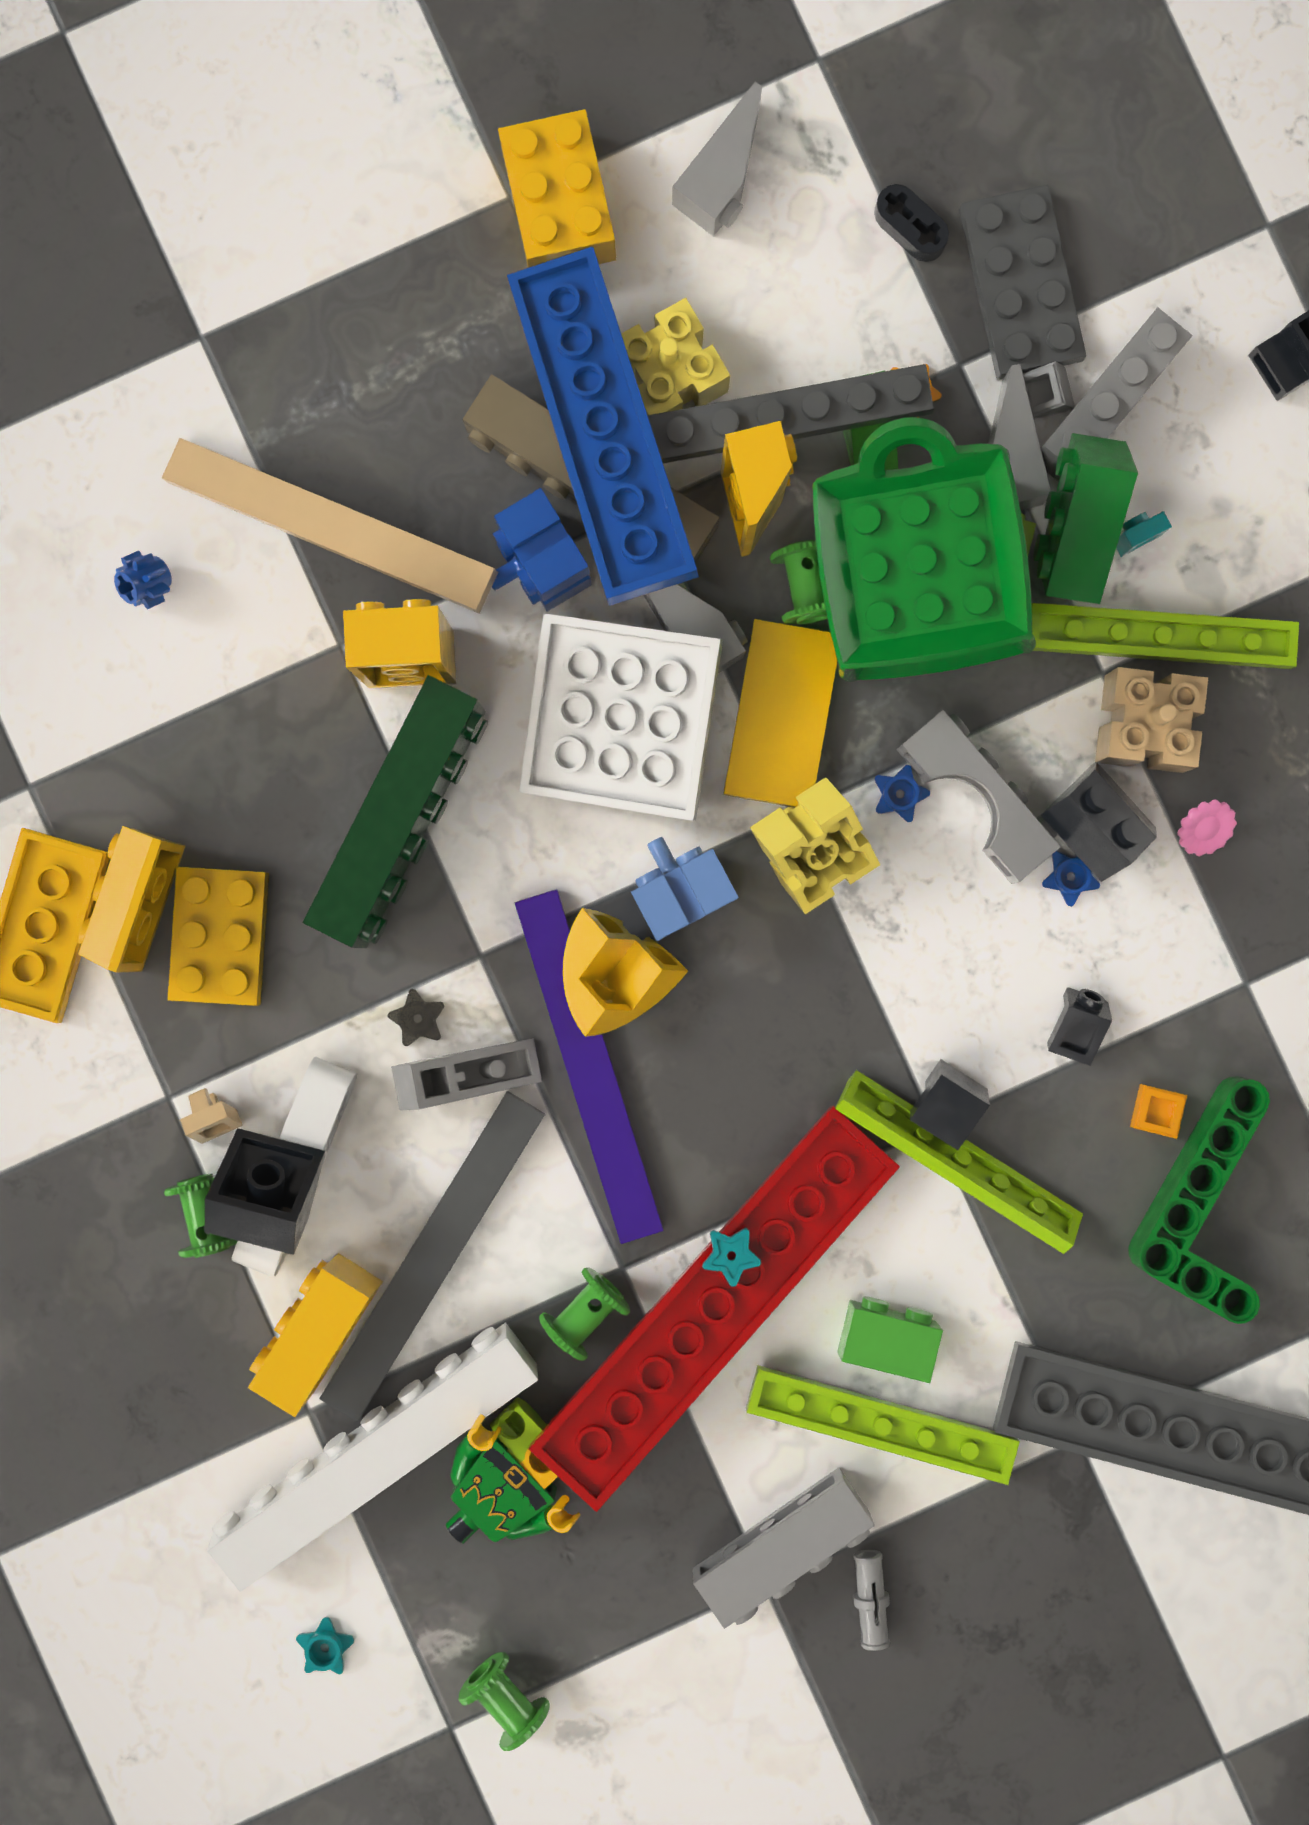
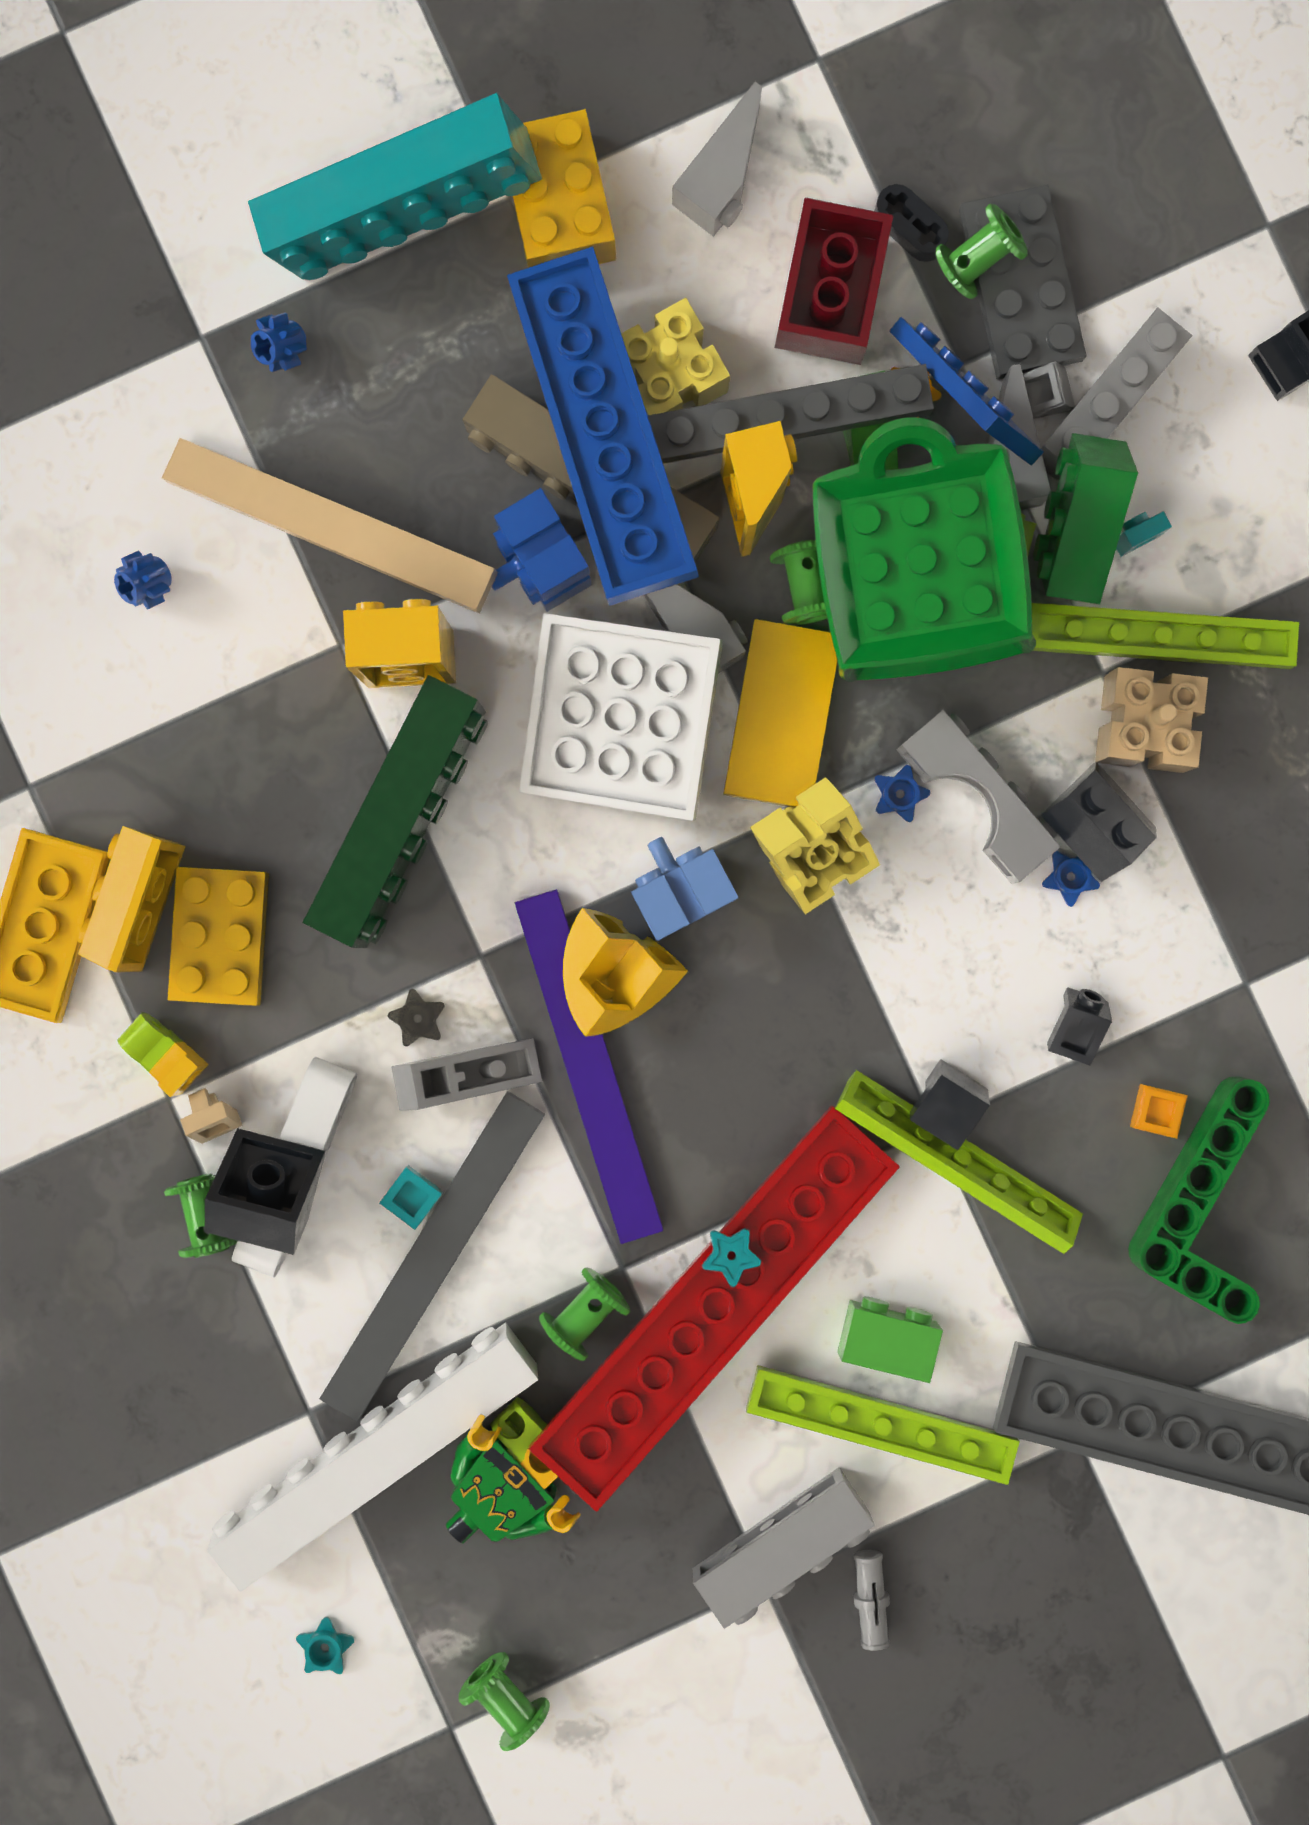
yellow brick [248,1253,383,1417] -> none
bright pink piece [1177,799,1237,857] -> none
none -> leg [117,1012,209,1097]
none -> teal brick [248,93,542,280]
none -> blue gear [251,313,307,372]
none -> teal plate [379,1165,444,1230]
none -> dark red brick [774,197,894,365]
none -> blue wing [889,317,1044,466]
none -> bright green hose [936,204,1028,299]

